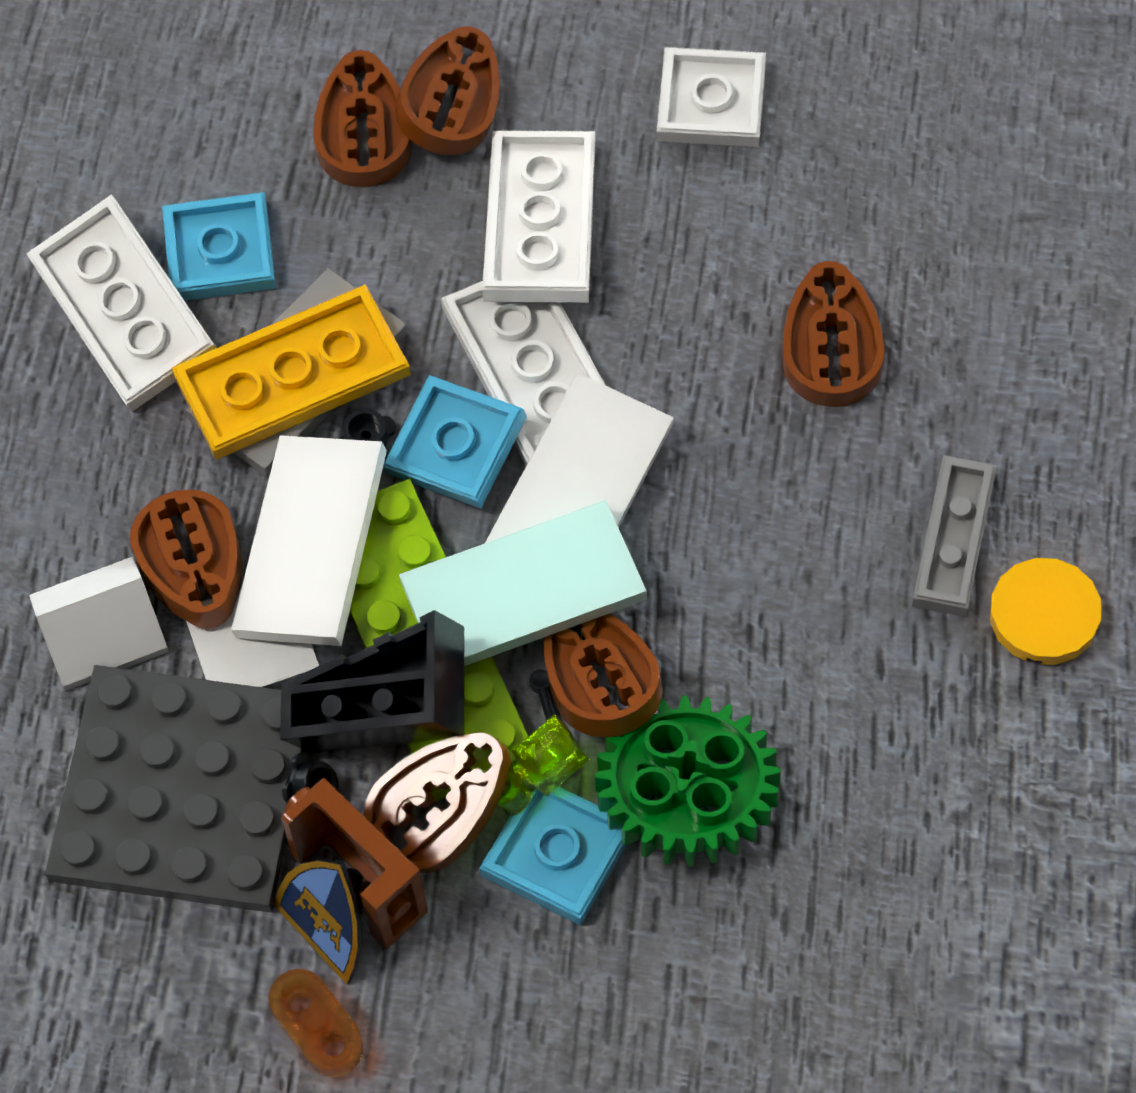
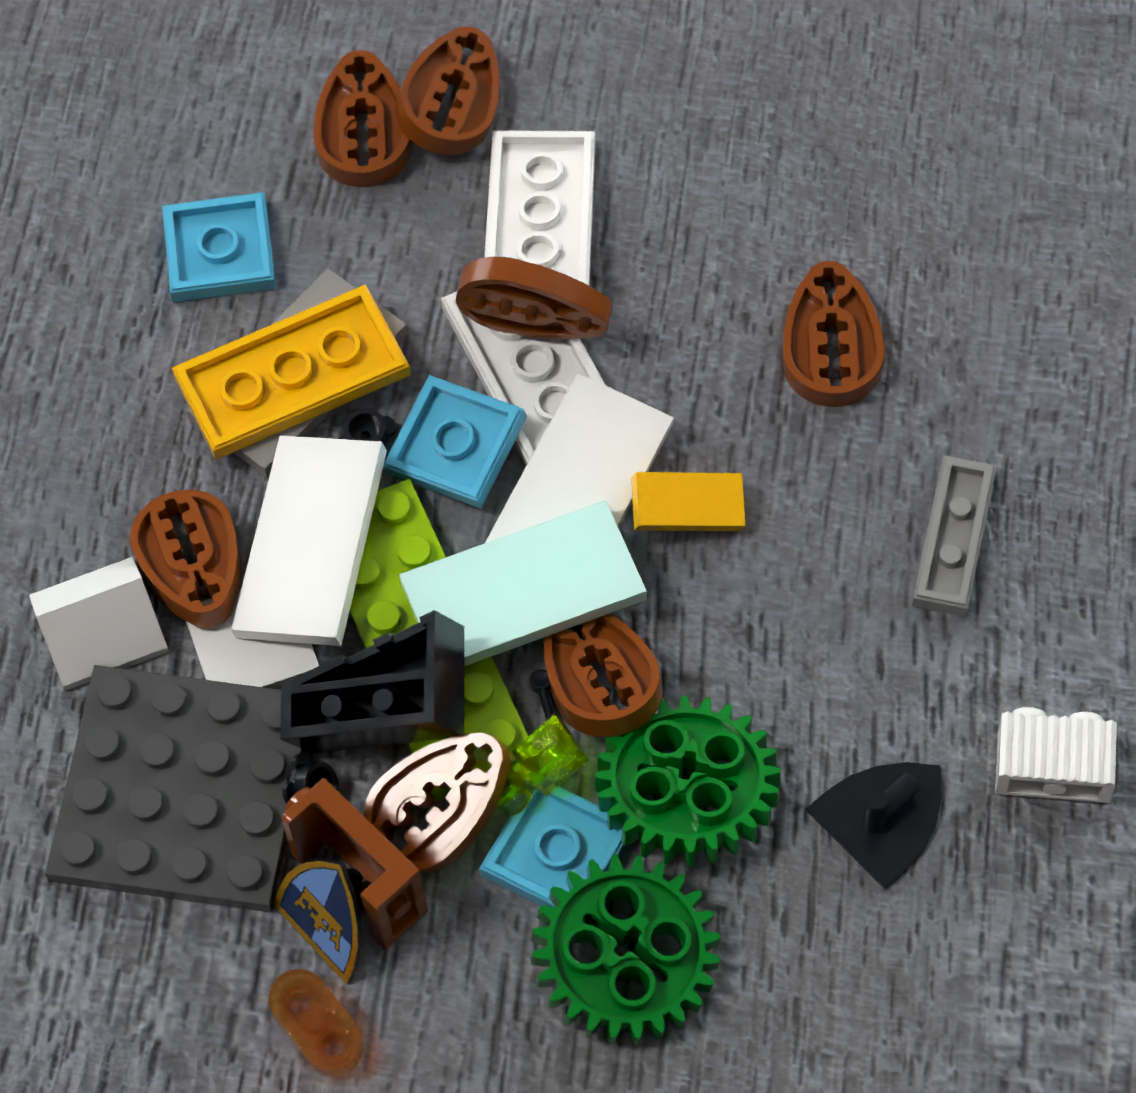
white tile [26,194,217,412] -> none
white tile [657,47,766,147] -> none
yellow tile [990,558,1101,665] -> none
none -> dark orange piece [456,257,613,339]
none -> green gear [530,854,720,1045]
none -> yellow tile [631,472,745,531]
none -> black shield [806,762,942,889]
none -> white brick [995,707,1117,803]

